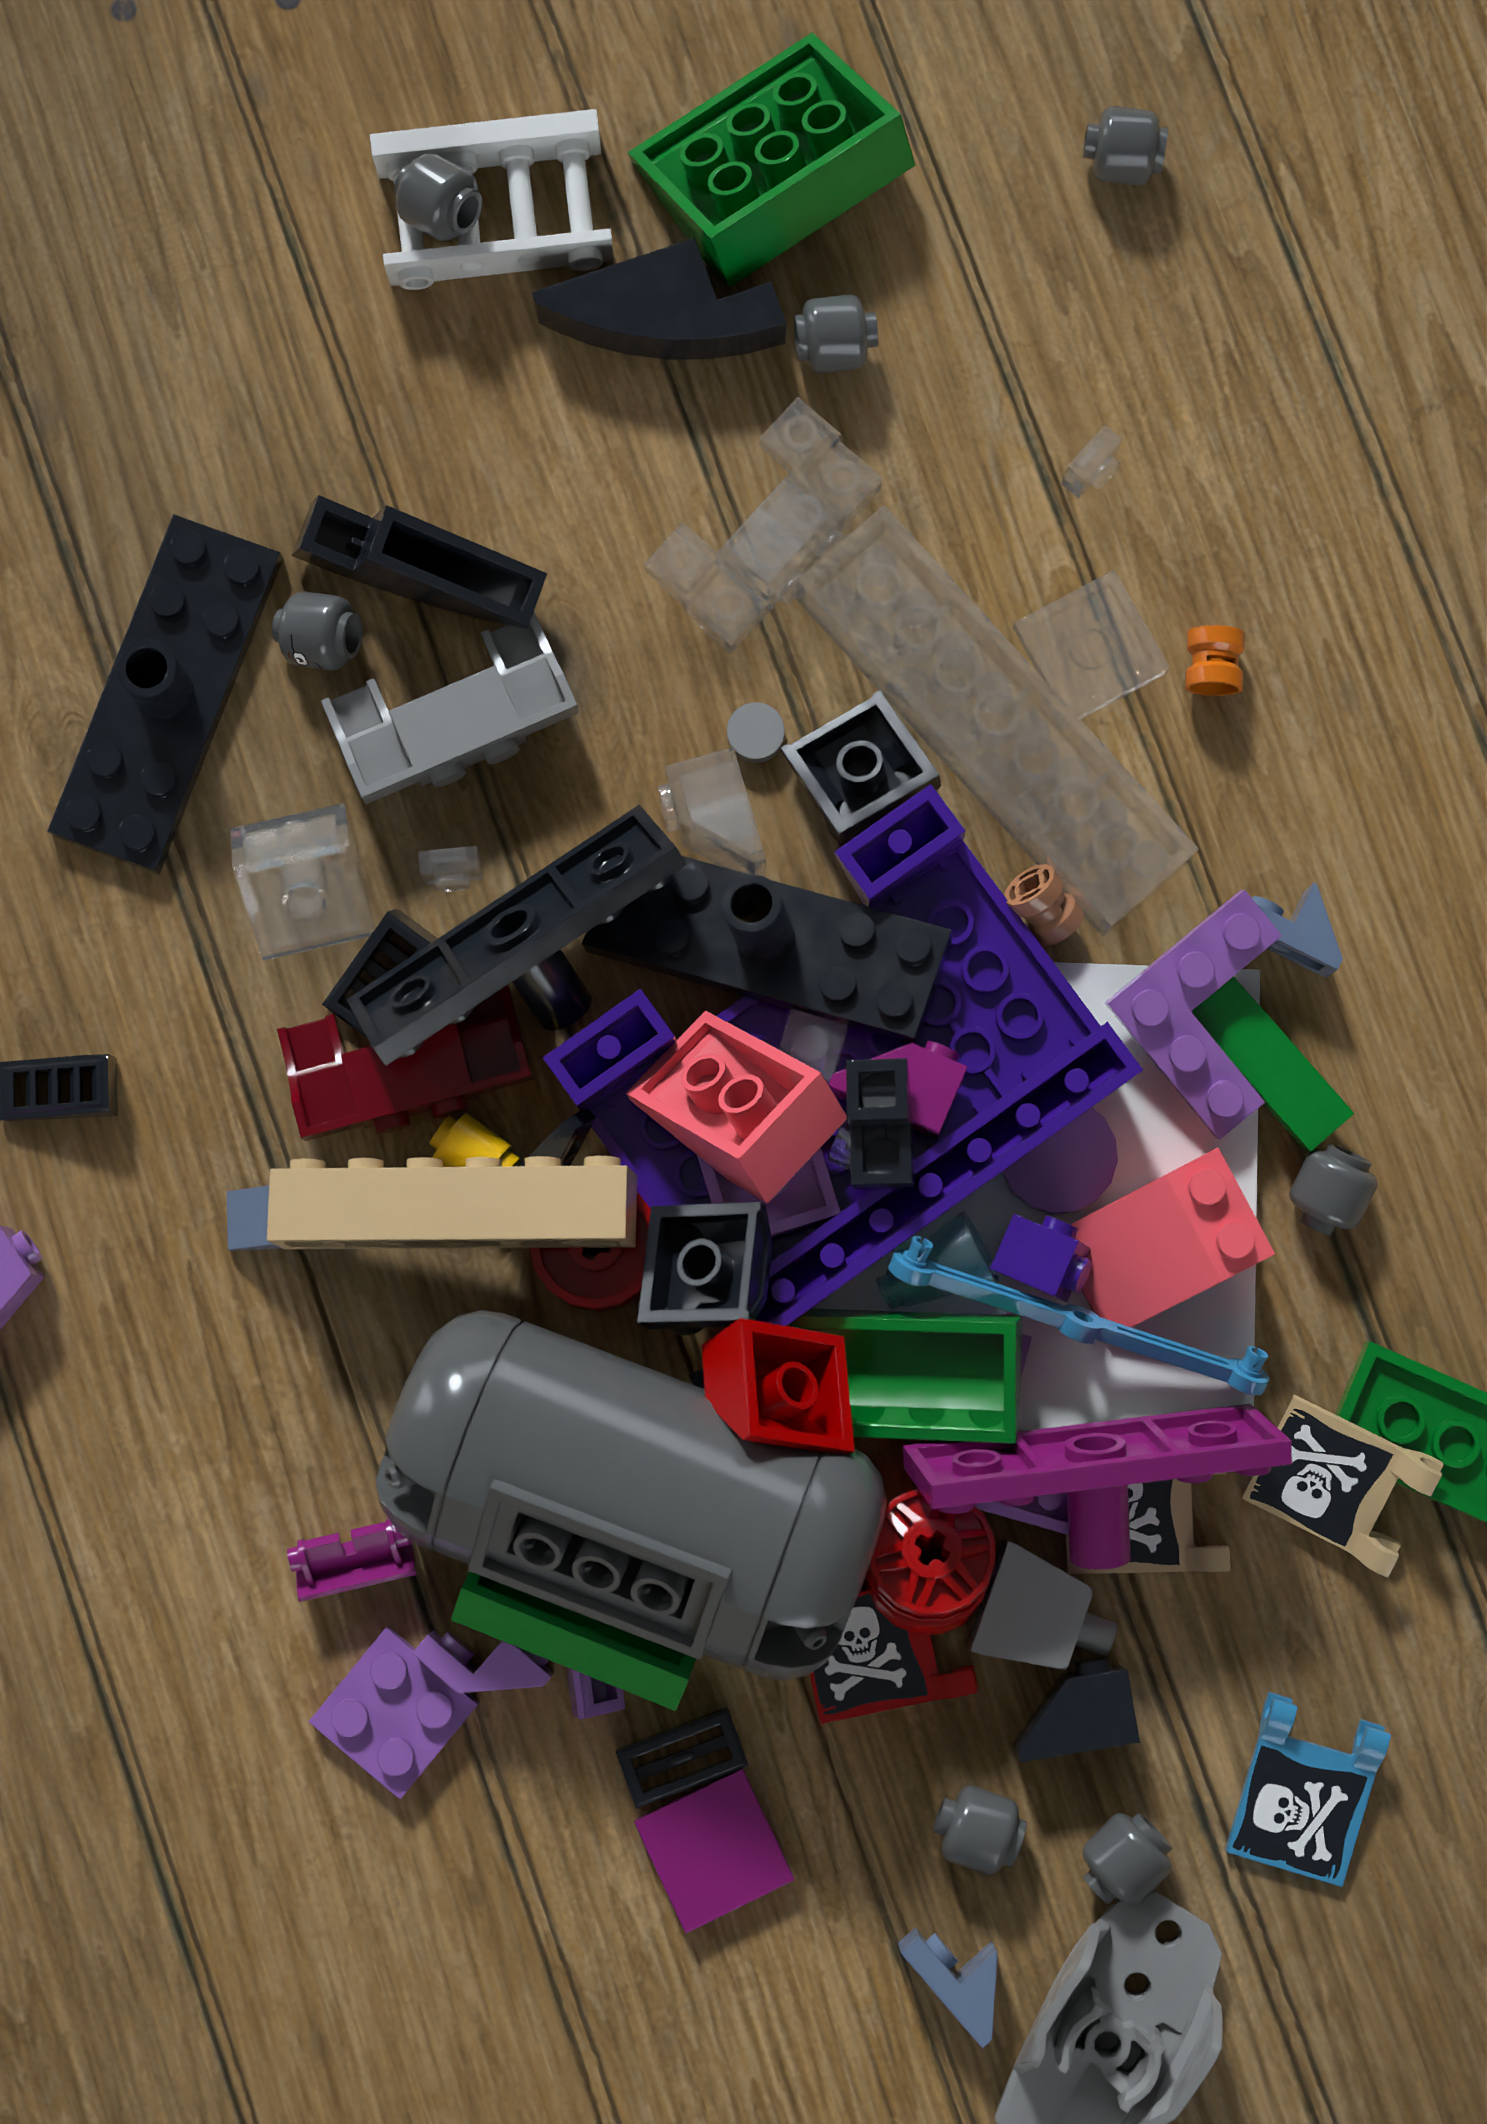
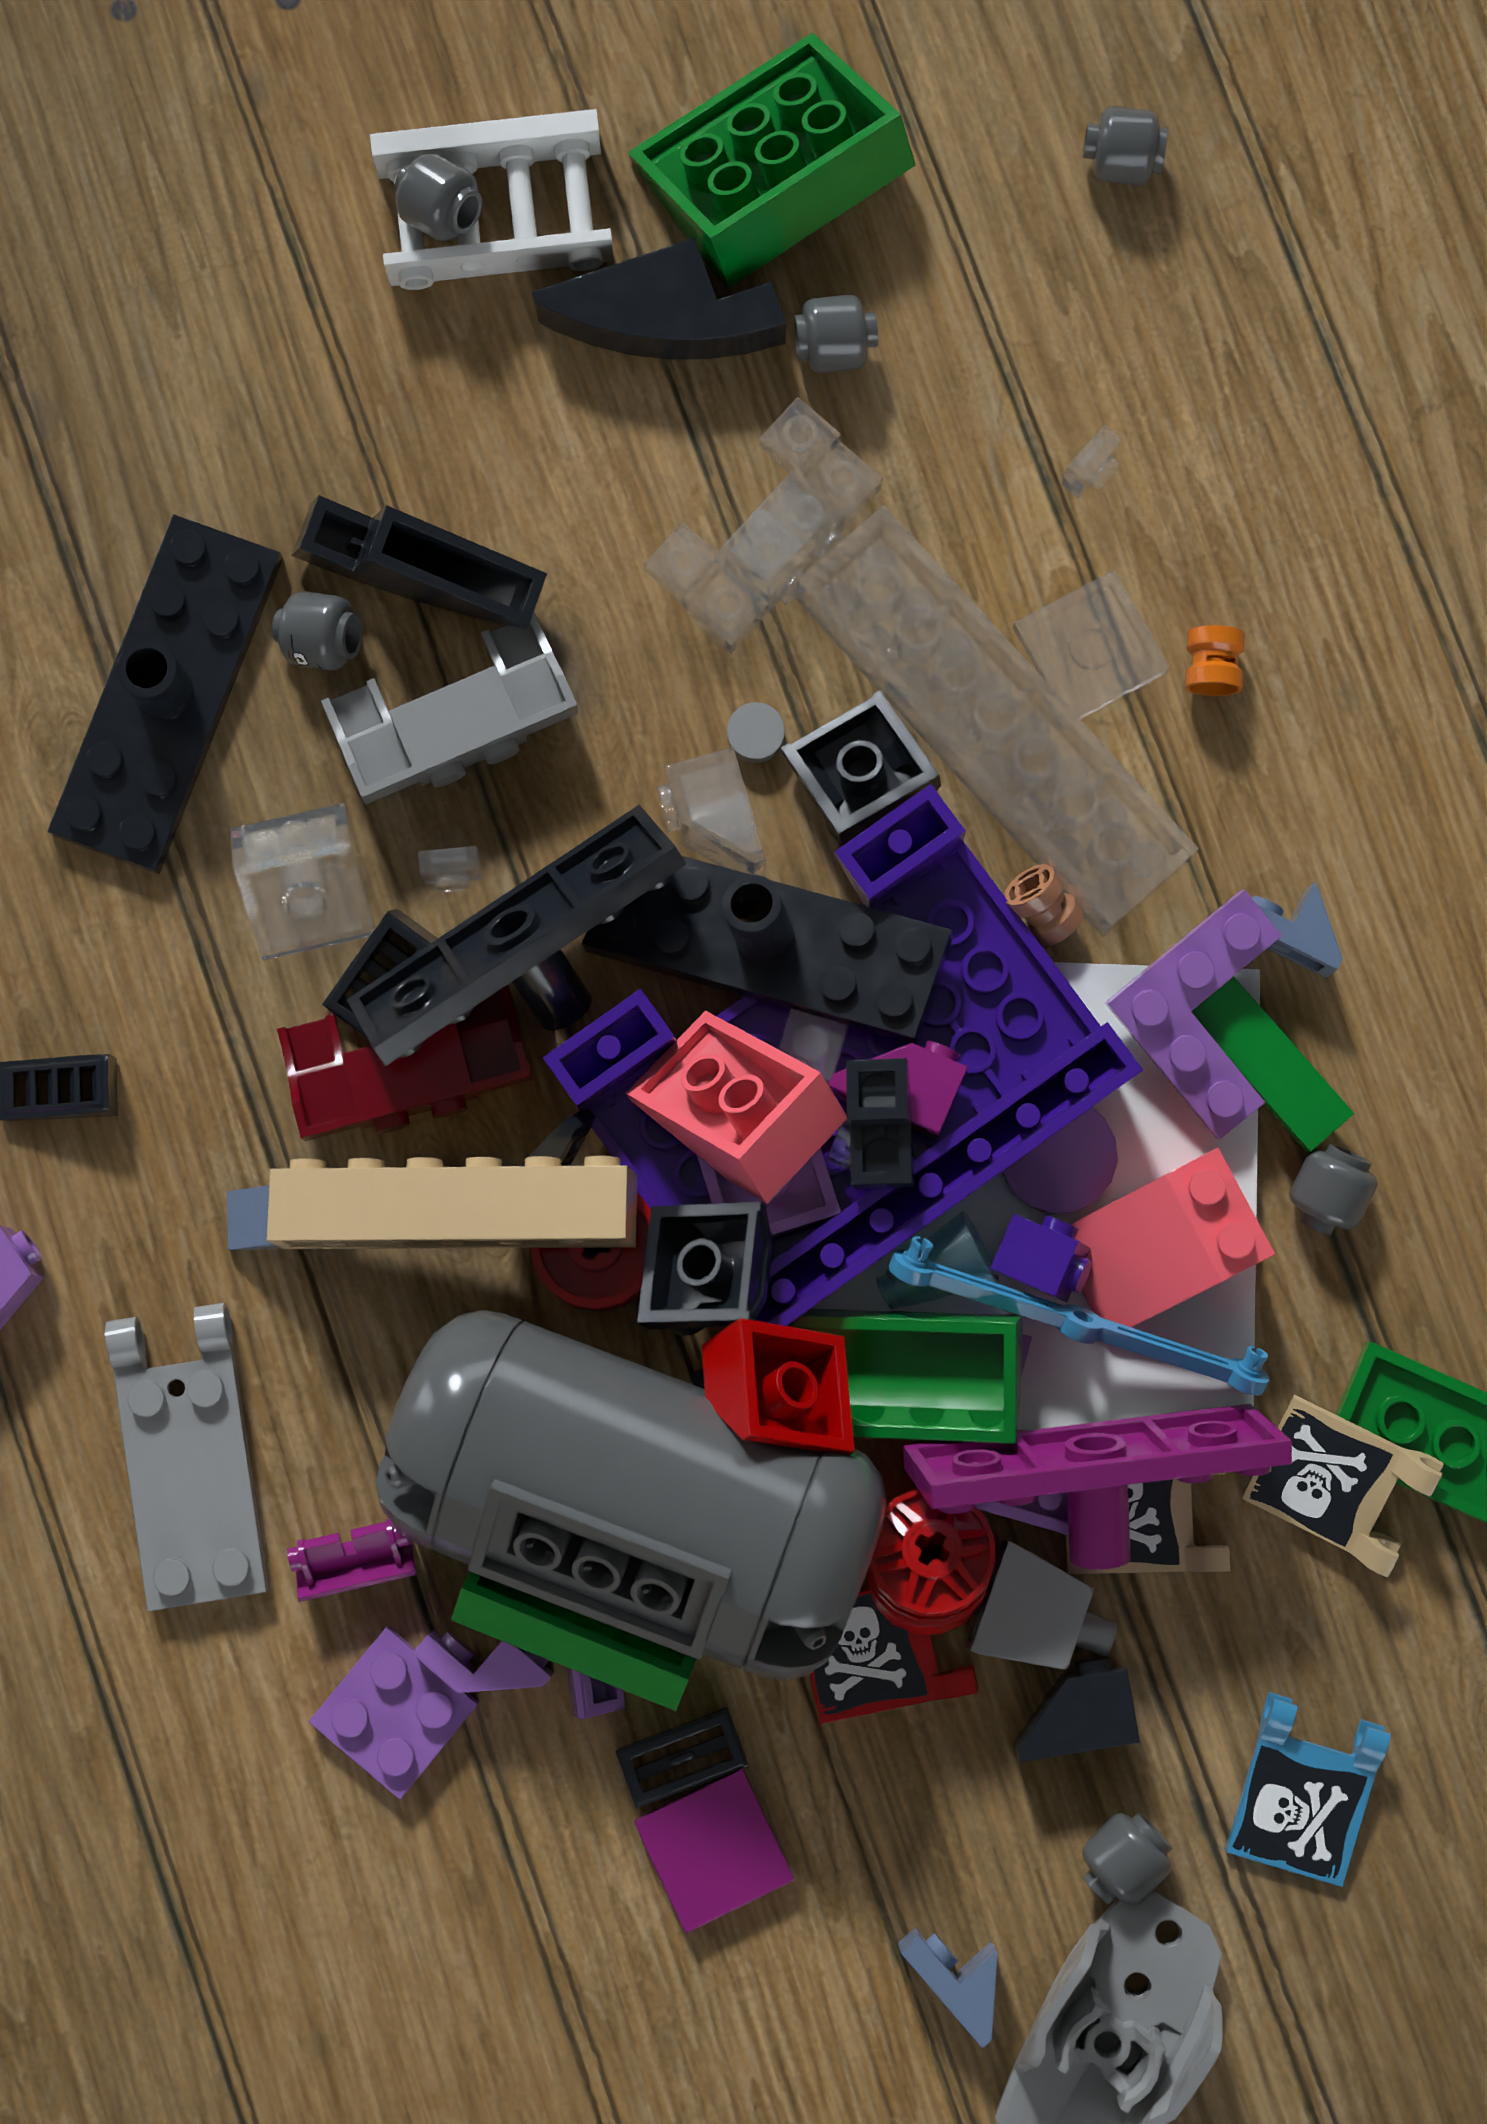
yellow brick [429,1113,520,1167] -> none
dark grey head [933,1785,1027,1875] -> none
none -> light grey hinge [105,1302,269,1611]

